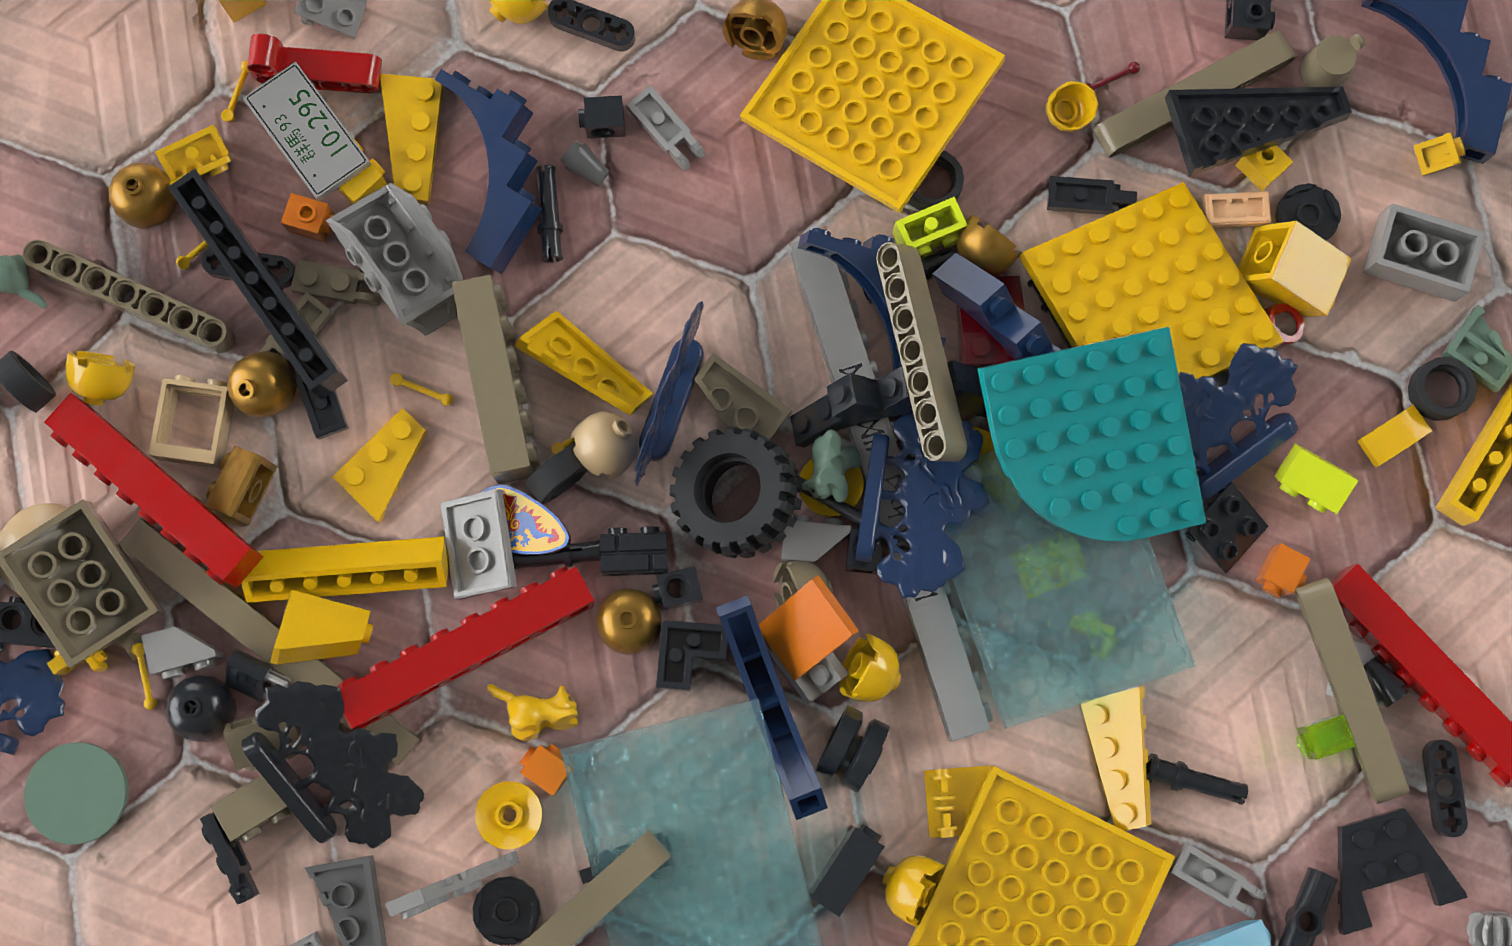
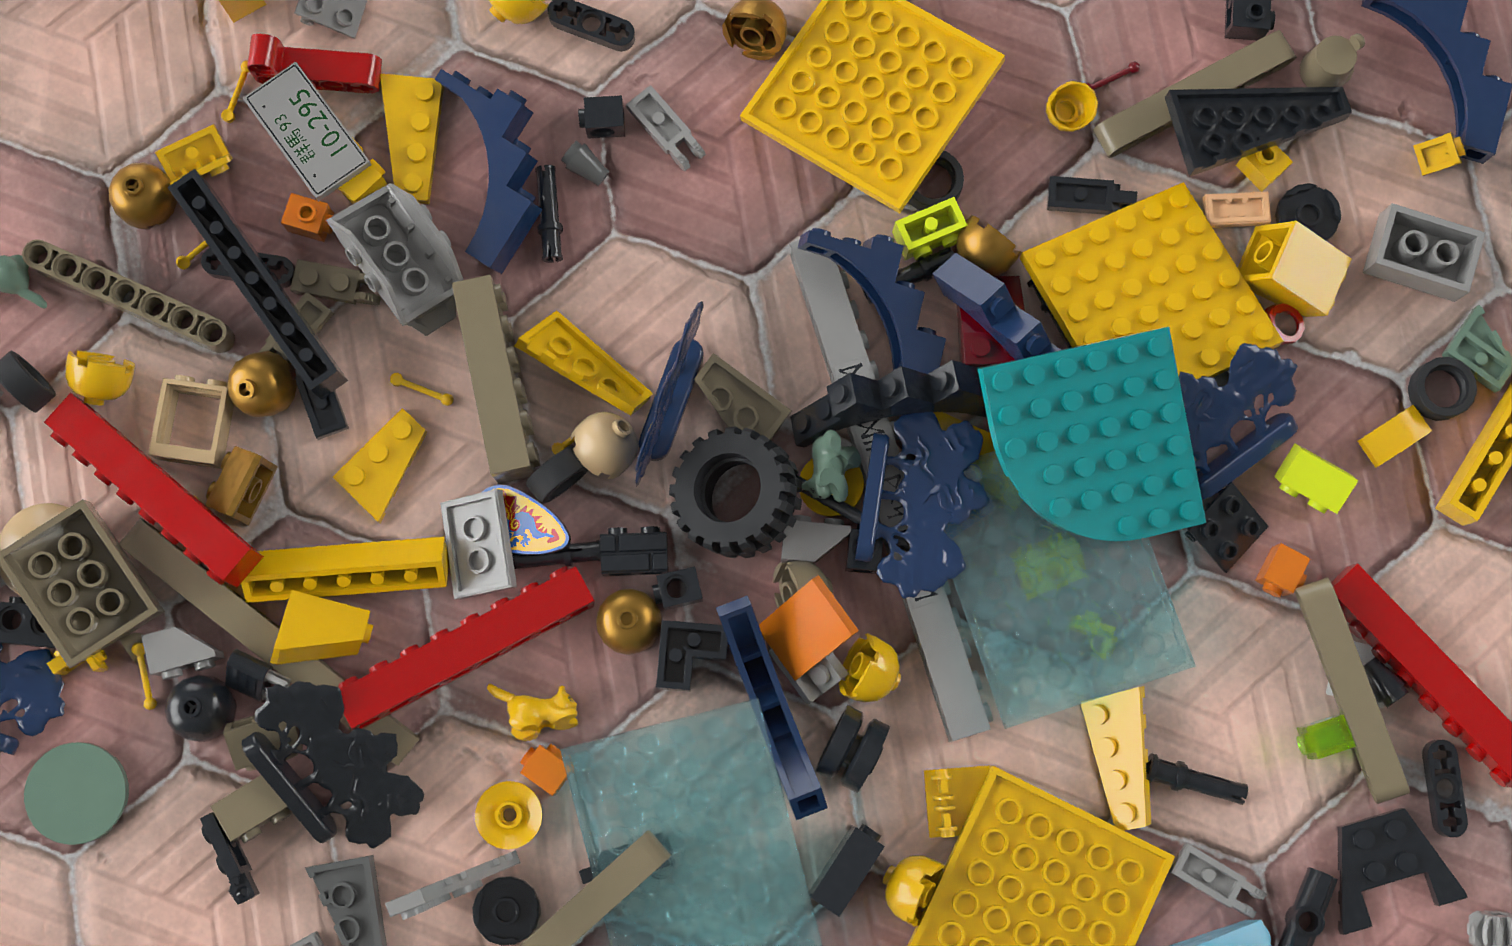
dark tan beam [876,242,967,462] -> none

